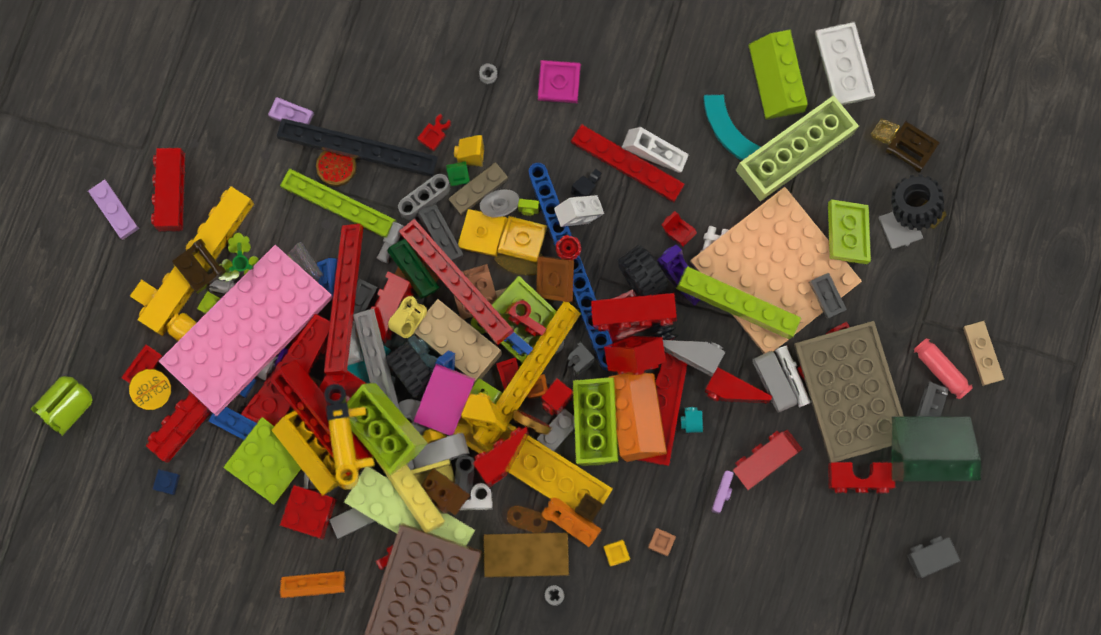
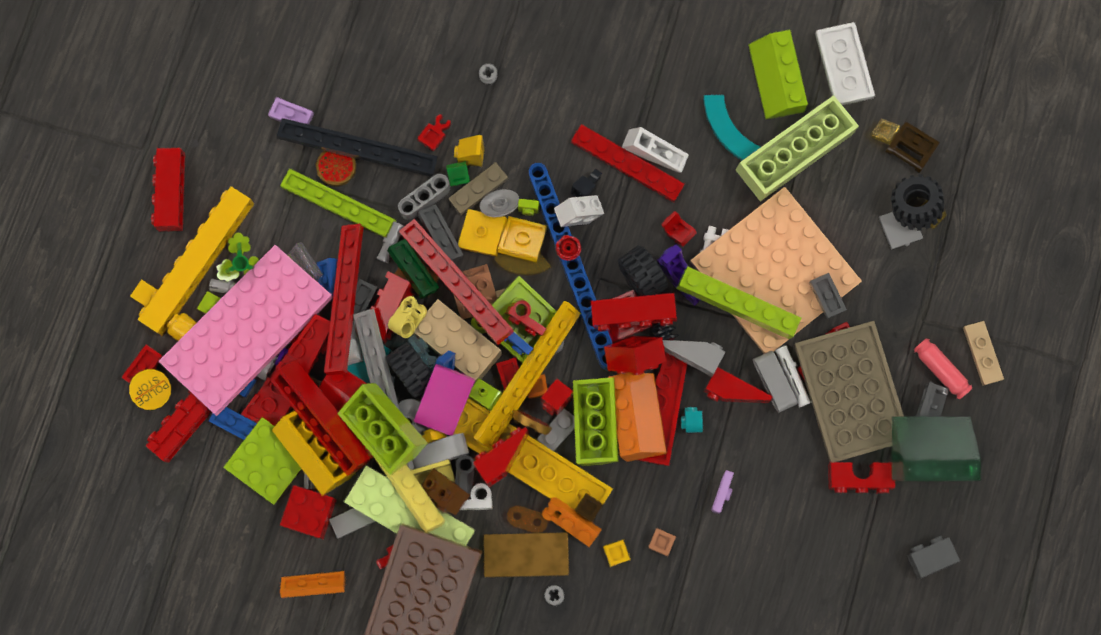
lime cylinder [31,376,92,436] -> none
lavender plate [88,180,139,240] -> none
dark blue plate [153,469,180,495] -> none
dark brown plate [172,239,226,294] -> none
yellow piece [324,384,374,489] -> none
yellow slope [461,393,506,431] -> none
dark orange plate [536,256,574,302] -> none
dark pink plate [538,60,581,103] -> none
dark grey hinge [568,342,594,379] -> none
red wedge [733,429,803,490] -> none
lime plate [828,200,871,264] -> none

